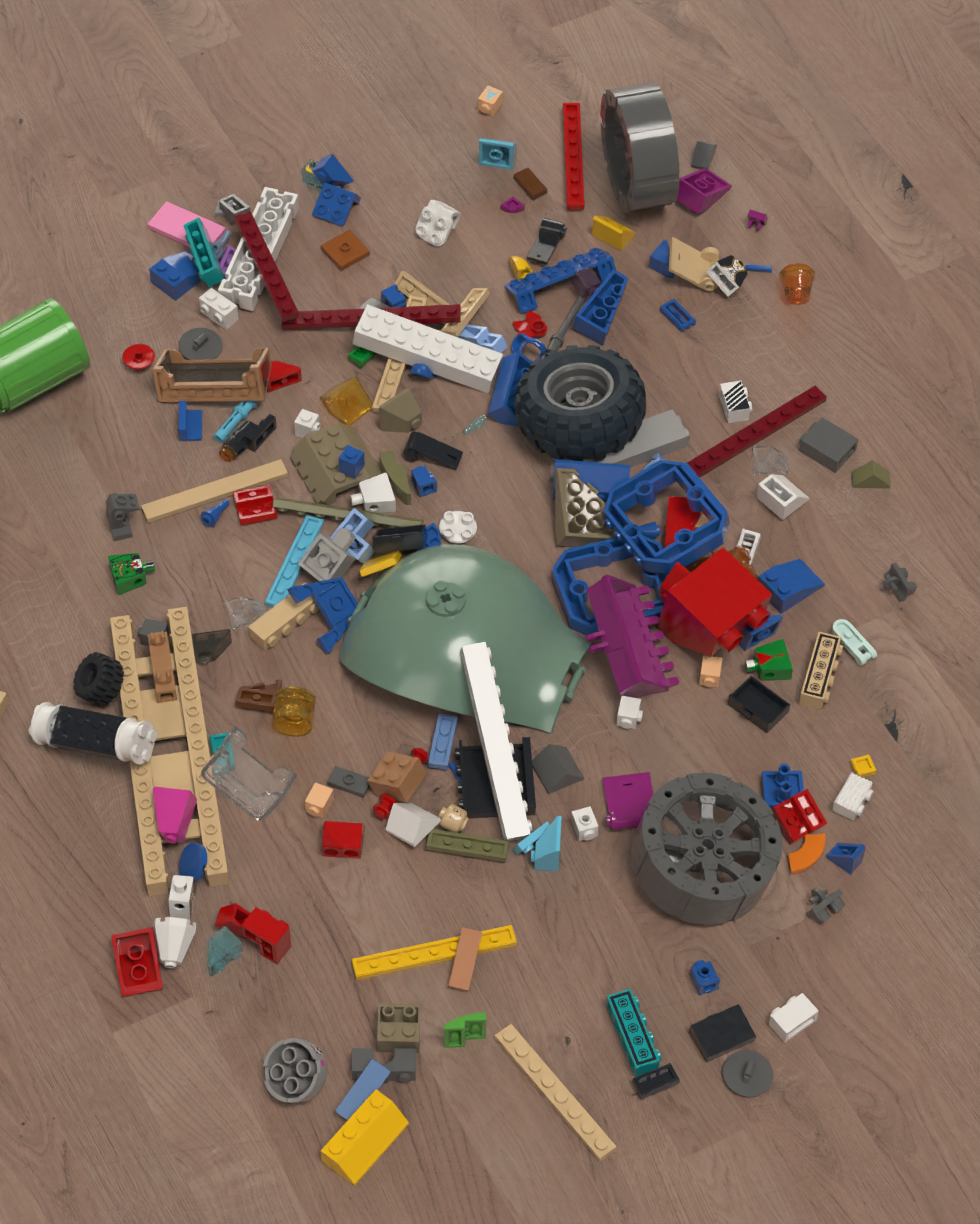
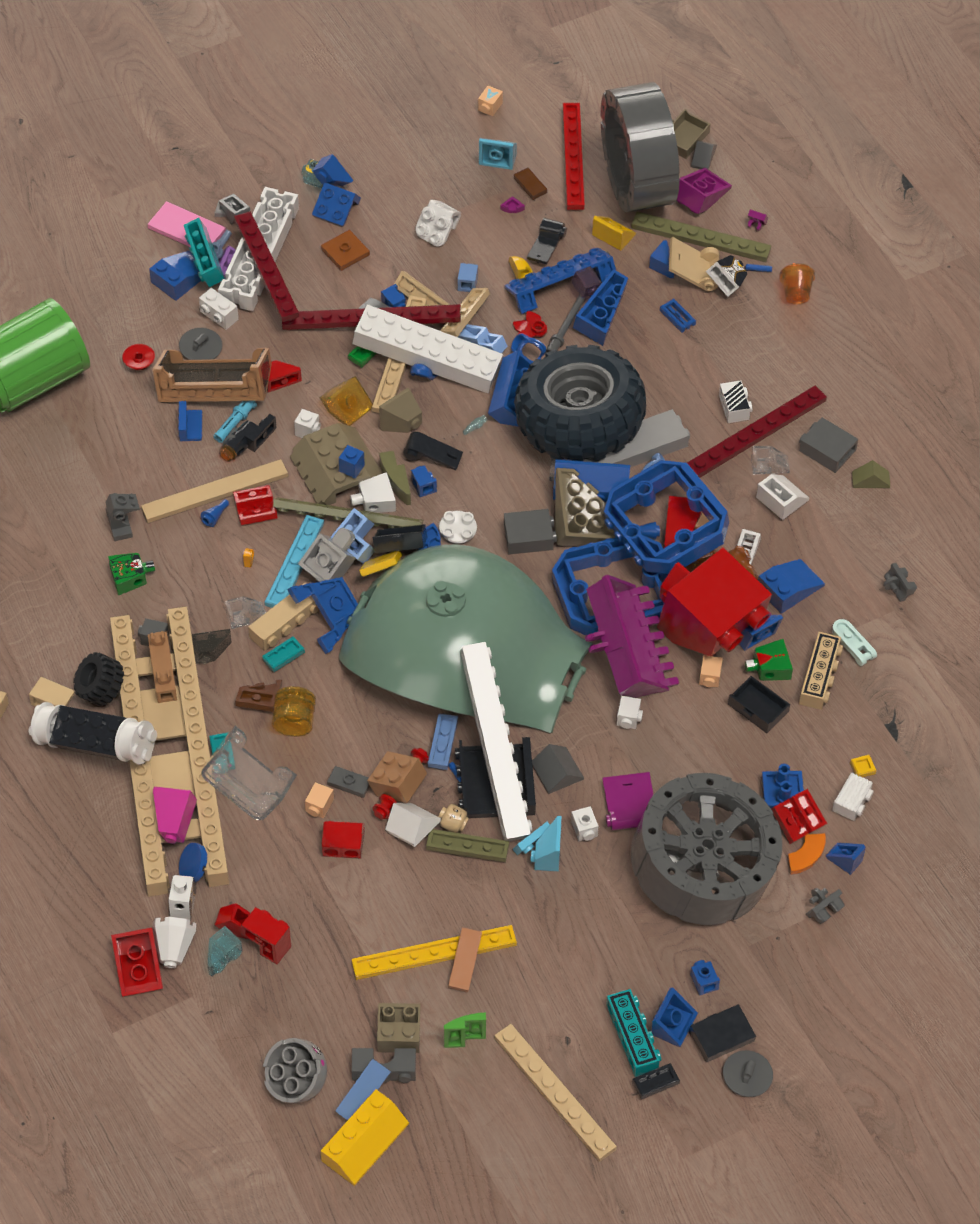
white brick [769,993,819,1043] -> none
none -> tan panel [29,677,75,707]
none -> light orange tile [243,548,255,568]
none -> teal plate [262,636,305,672]
none -> medium blue brick [458,263,478,292]
none -> dark grey brick [504,509,557,555]
none -> olive plate [631,212,771,262]
none -> blue slope [651,987,698,1047]
none -> dark tan container [672,109,711,159]

